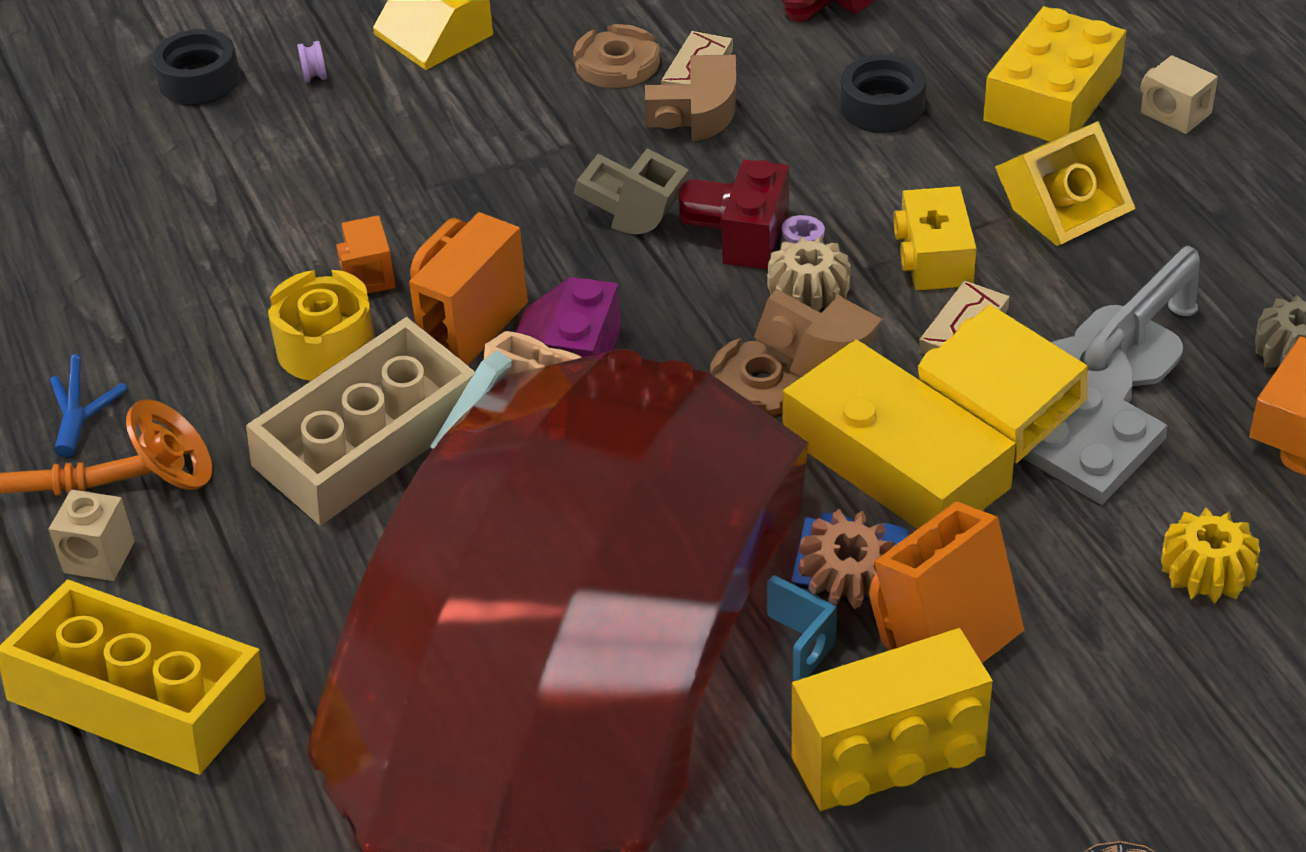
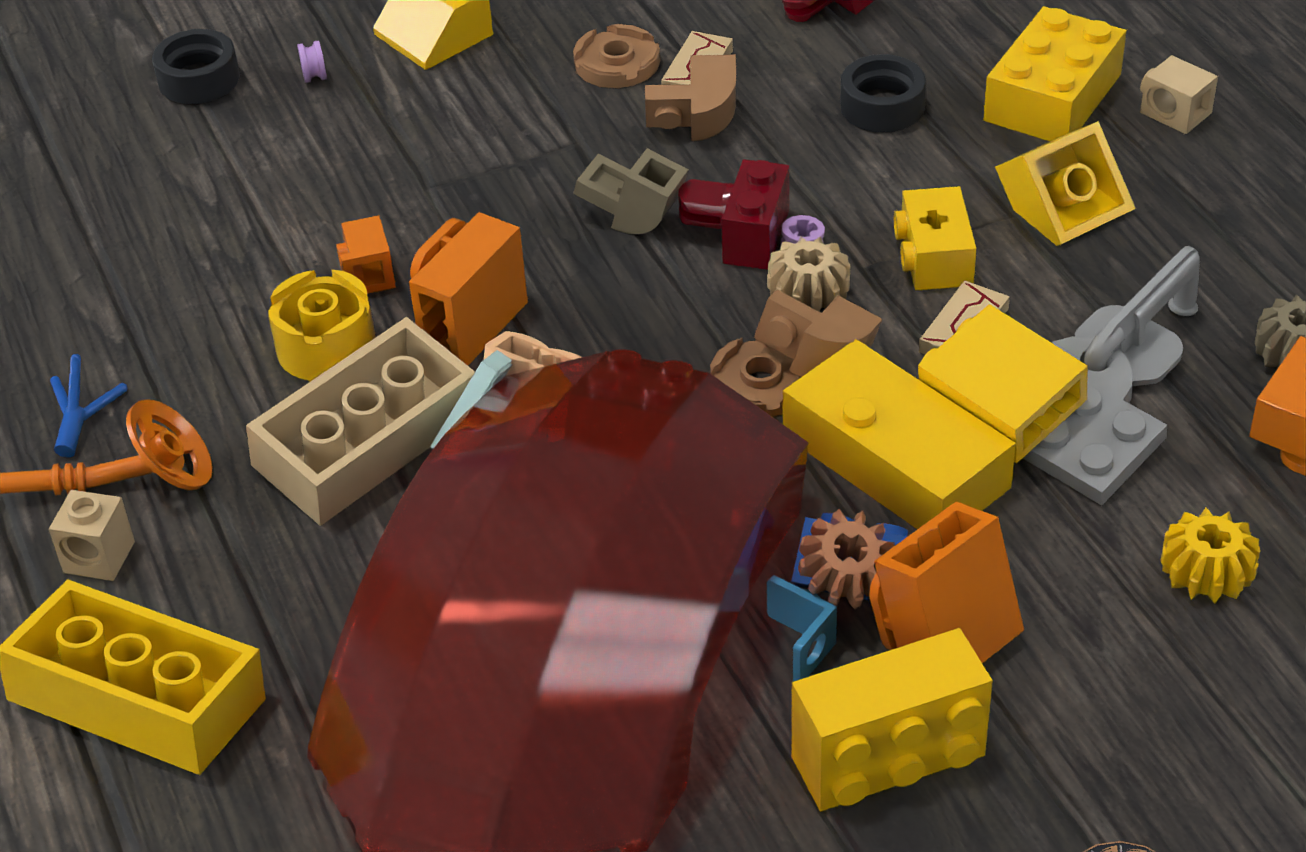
magenta slope [516,277,621,395] -> none

